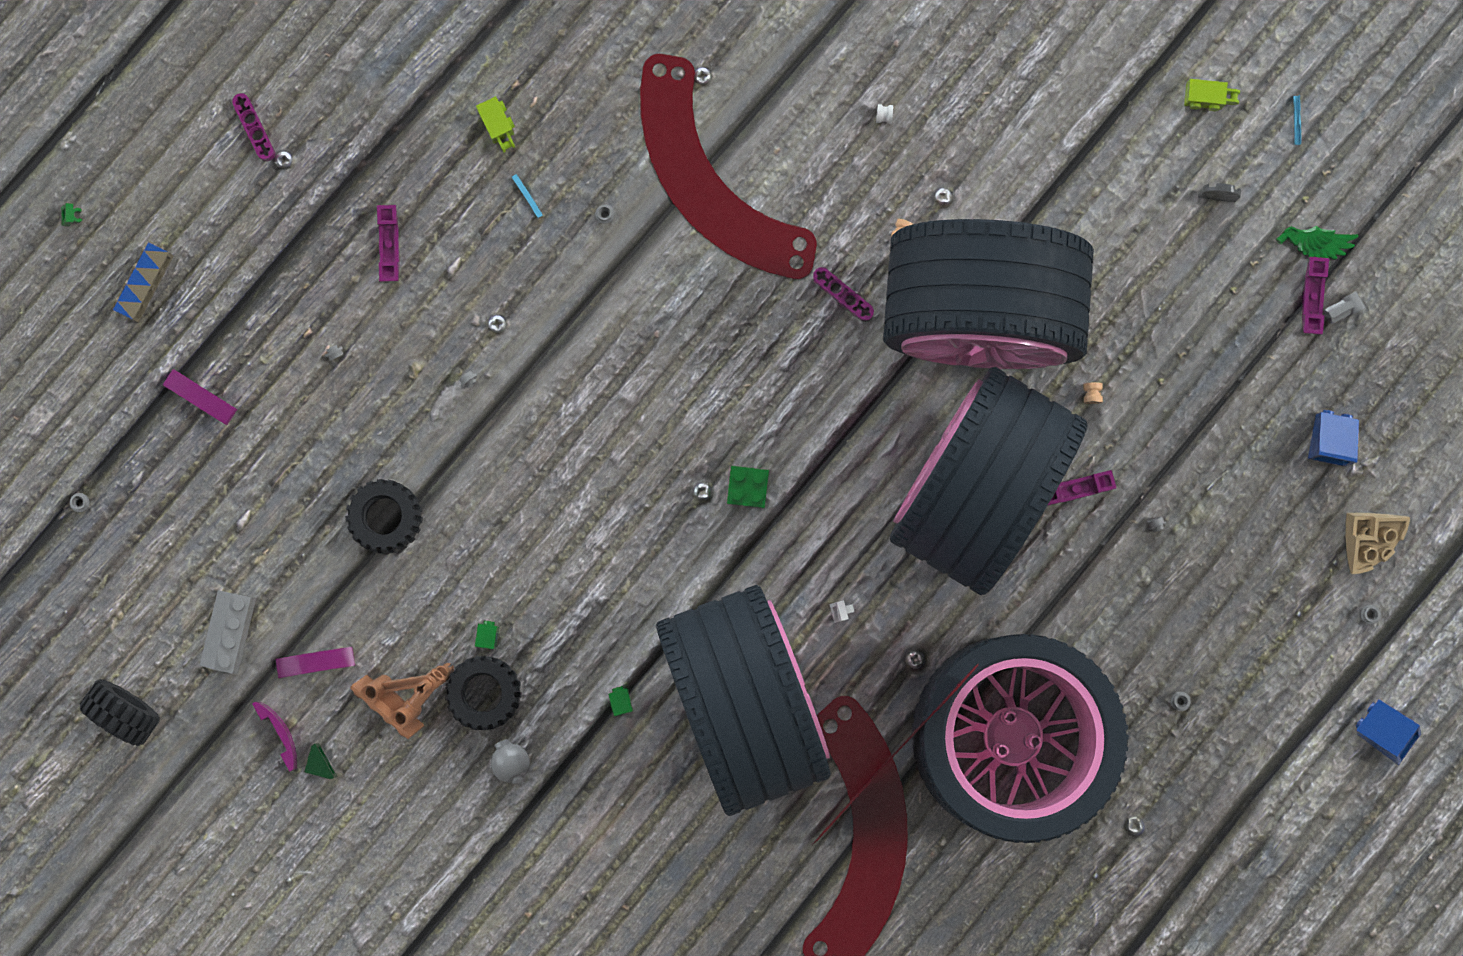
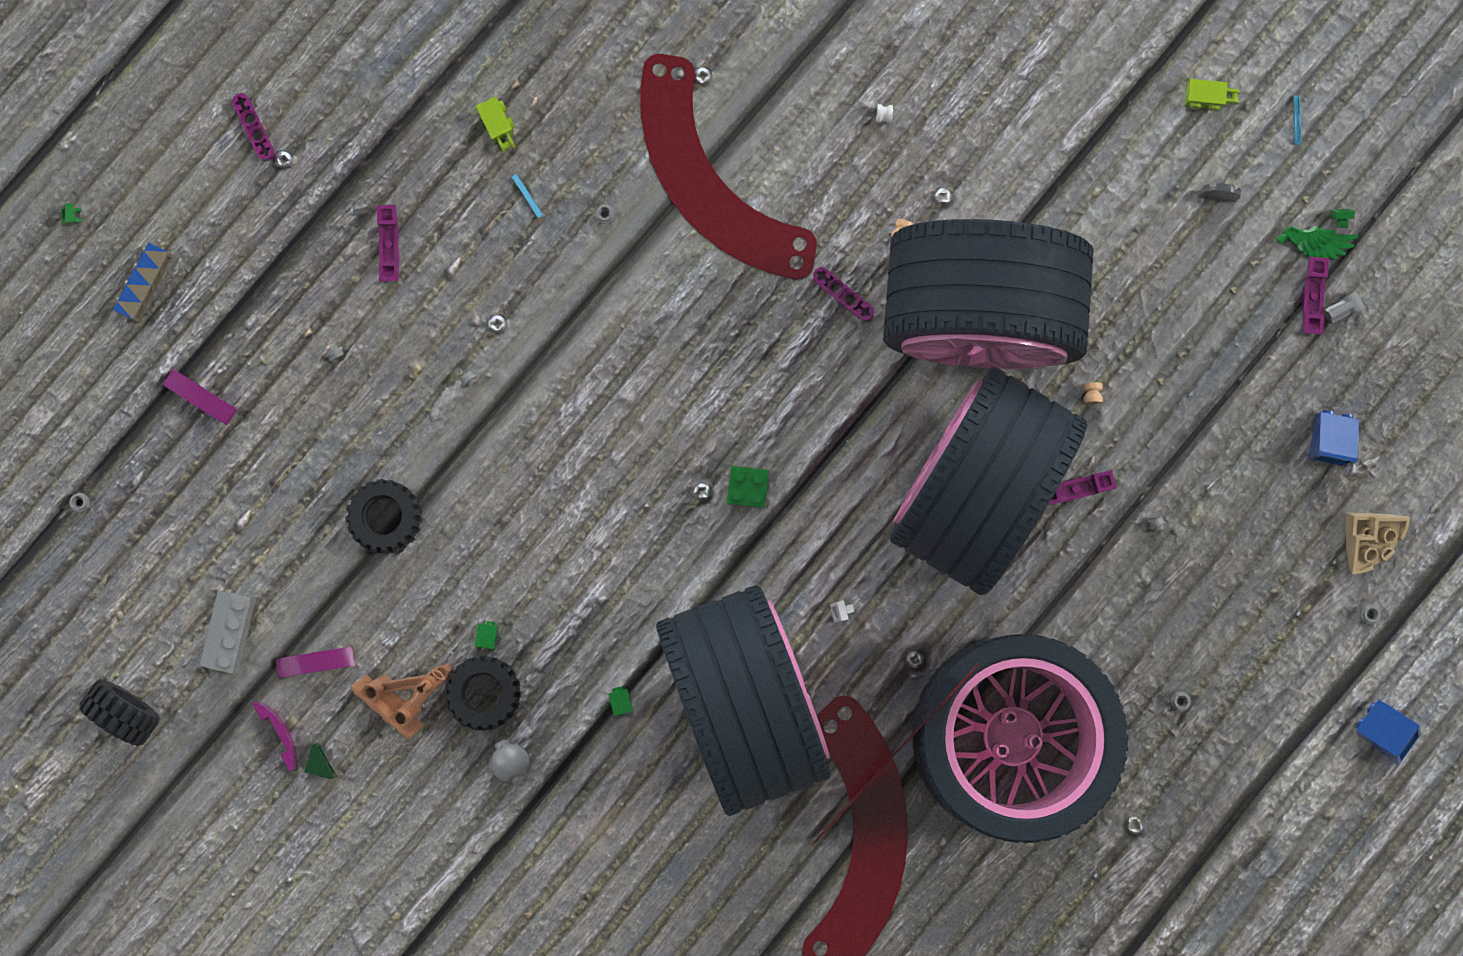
none -> green tile [1330,209,1355,228]

